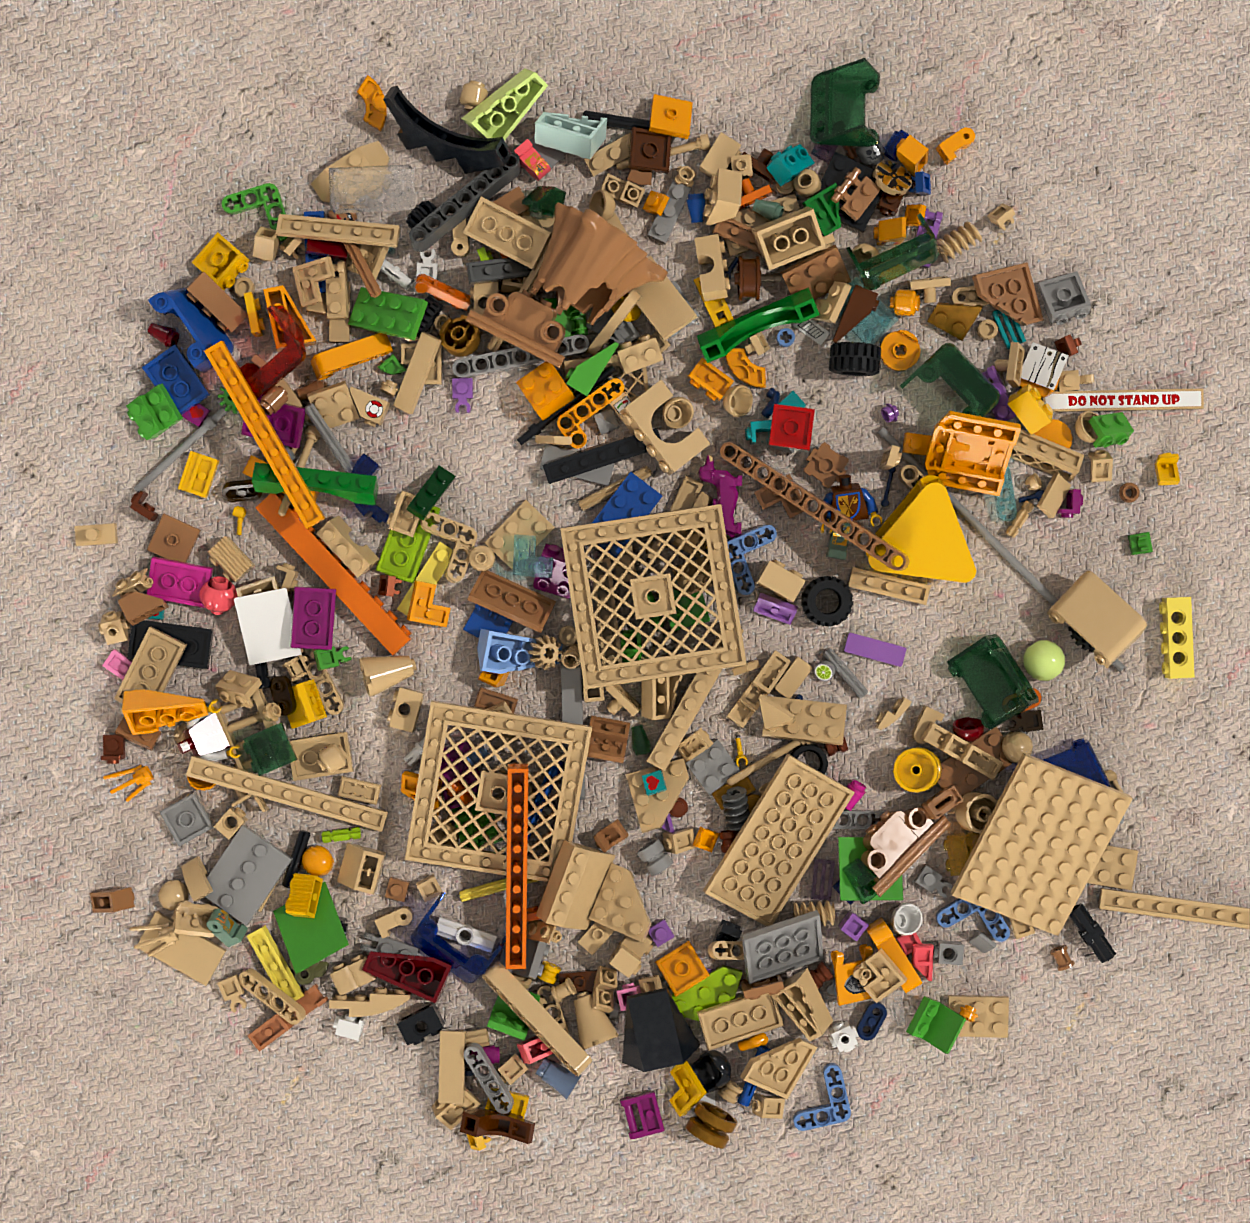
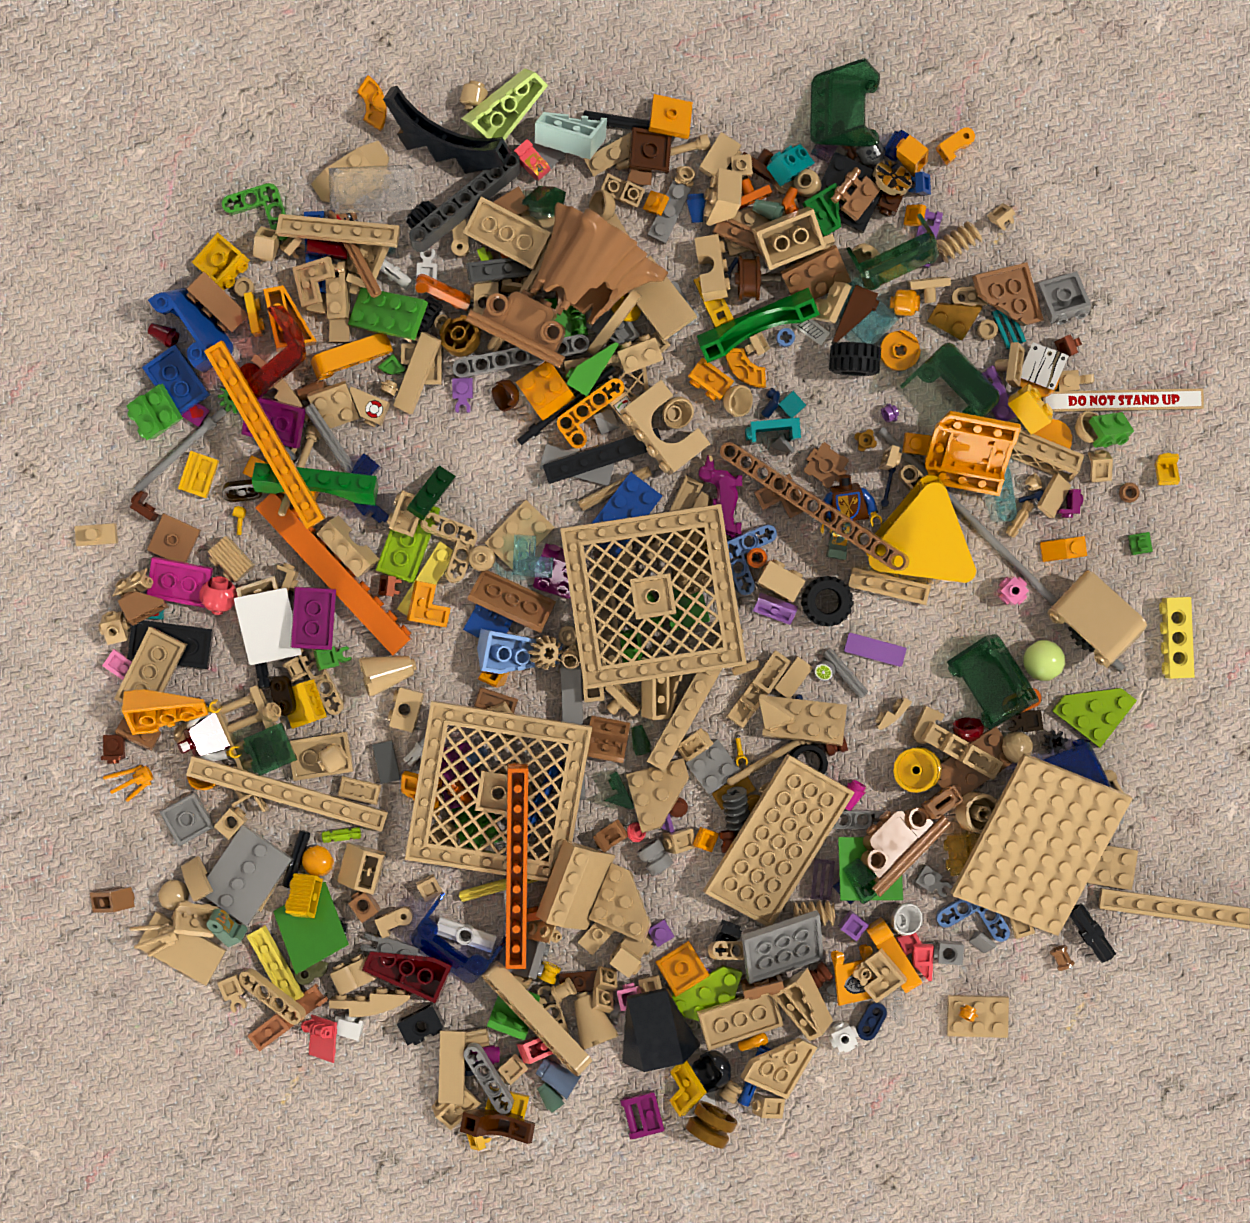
tan bracket [215,670,262,709] -> none
medium nougat brick [259,386,288,416] -> none
medium nougat plate [385,877,410,902] -> none
tan tile [535,435,572,445] -> none
teal tile [642,770,667,796] -> none
red plate [769,404,815,450] -> none
medium blue beam [793,1063,851,1131] -> none
light orange slope [873,217,906,245] -> none
bright green bracket [906,996,966,1054] -> none
none -> coral hinge [301,1014,337,1063]
none -> tan tile [346,272,366,295]
none -> medium nougat brick [348,891,381,923]
none -> dark grey tile [372,740,401,784]
none -> reddish brown hair [492,379,519,412]
none -> sand green cone [537,1082,565,1113]
none -> clear green slope [604,770,634,810]
none -> coral plate [627,822,646,843]
none -> orange cone [747,548,767,568]
none -> orange arm [782,186,799,215]
none -> pearl gold plate [854,429,877,452]
none -> bright pink brick [997,576,1029,605]
none -> light orange slope [1040,536,1087,562]
none -> black gear [1041,729,1068,755]
none -> lime plate [1051,688,1137,748]

